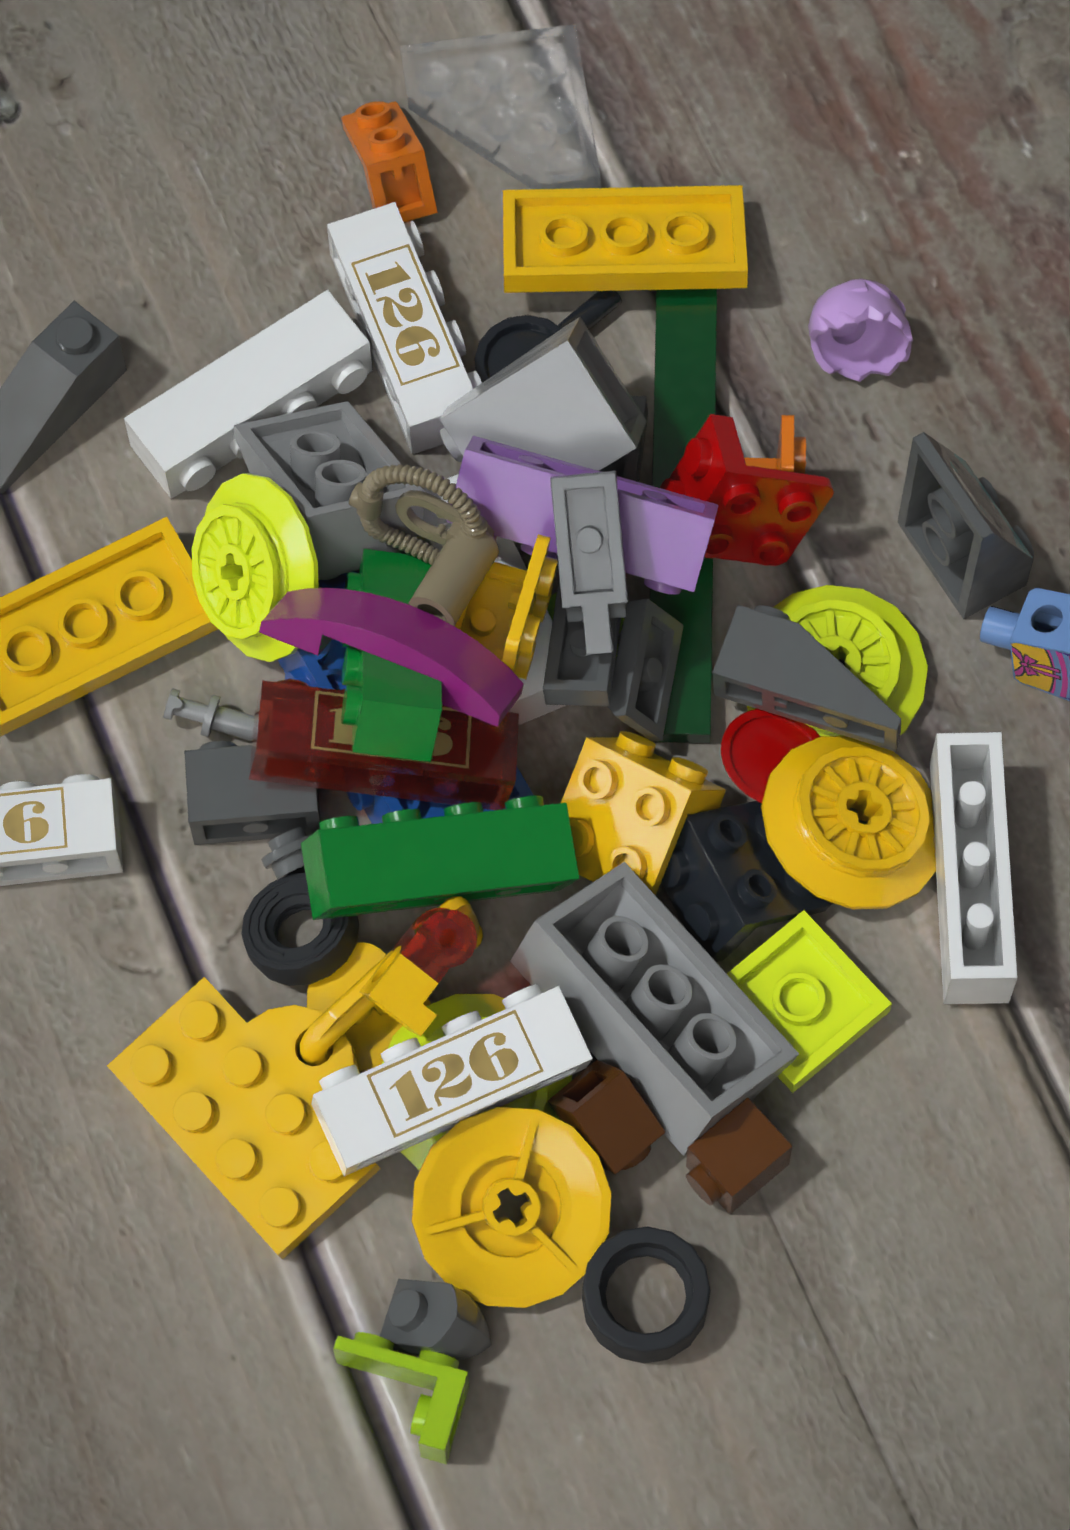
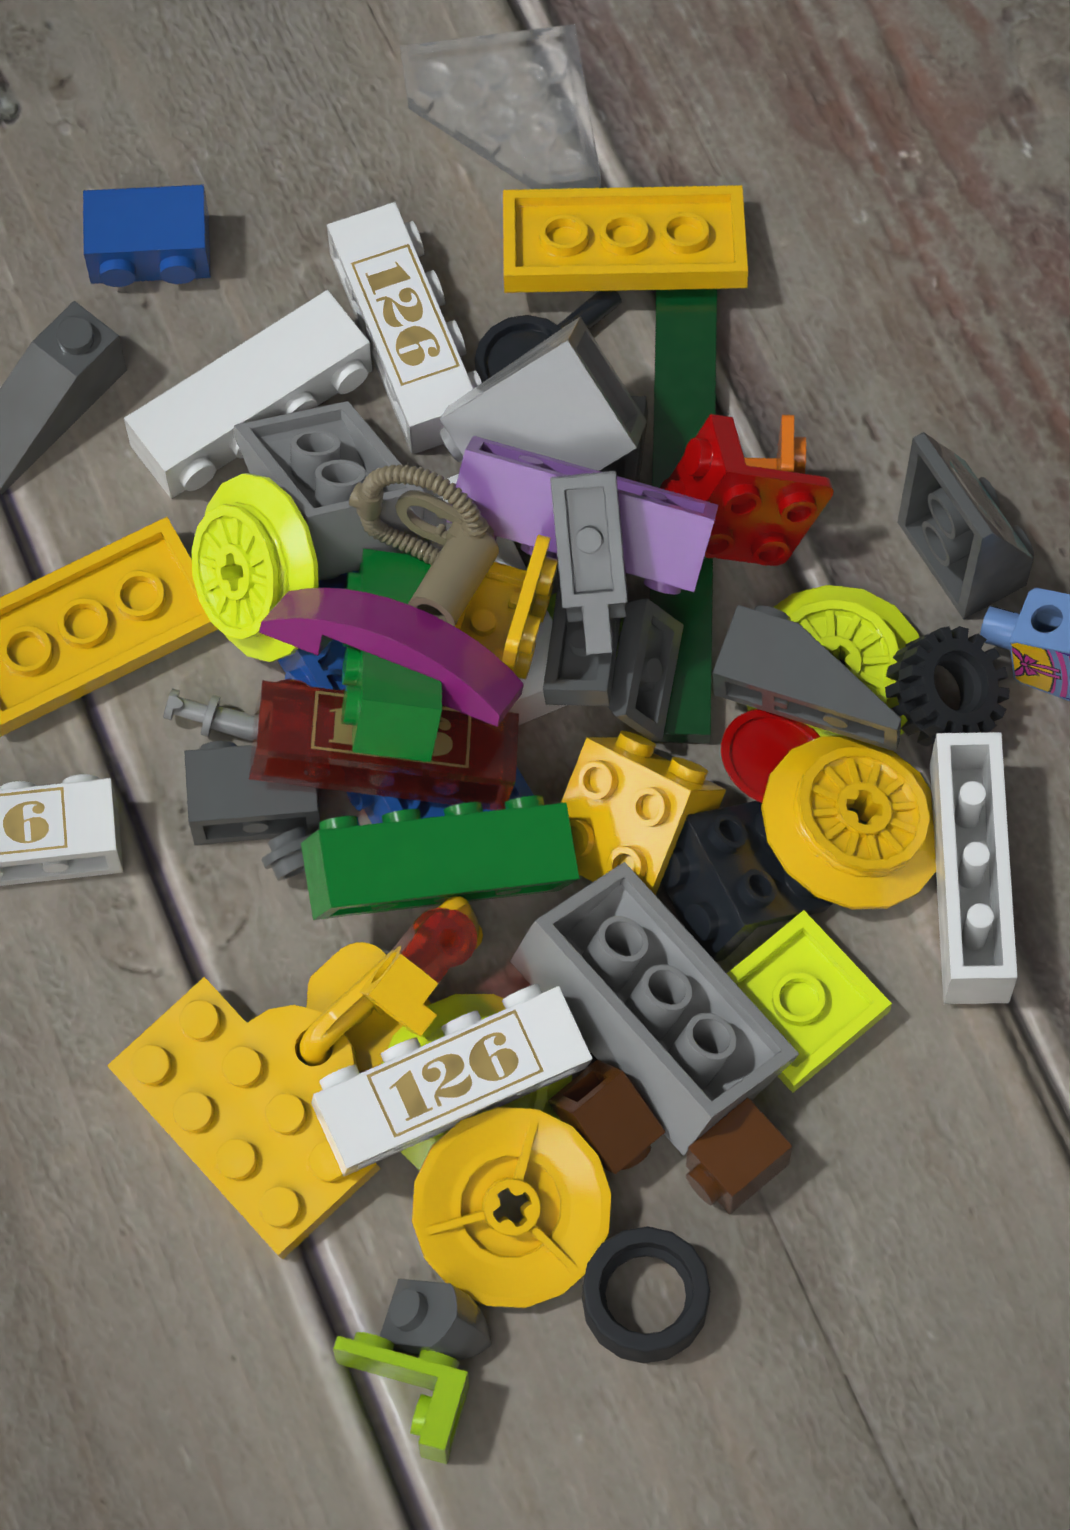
black tyre [241,873,359,986] -> none
orange bracket [341,101,438,222] -> none
lavender hair [808,279,913,382] -> none
none -> blue brick [83,185,211,287]
none -> black tyre [885,626,1010,747]

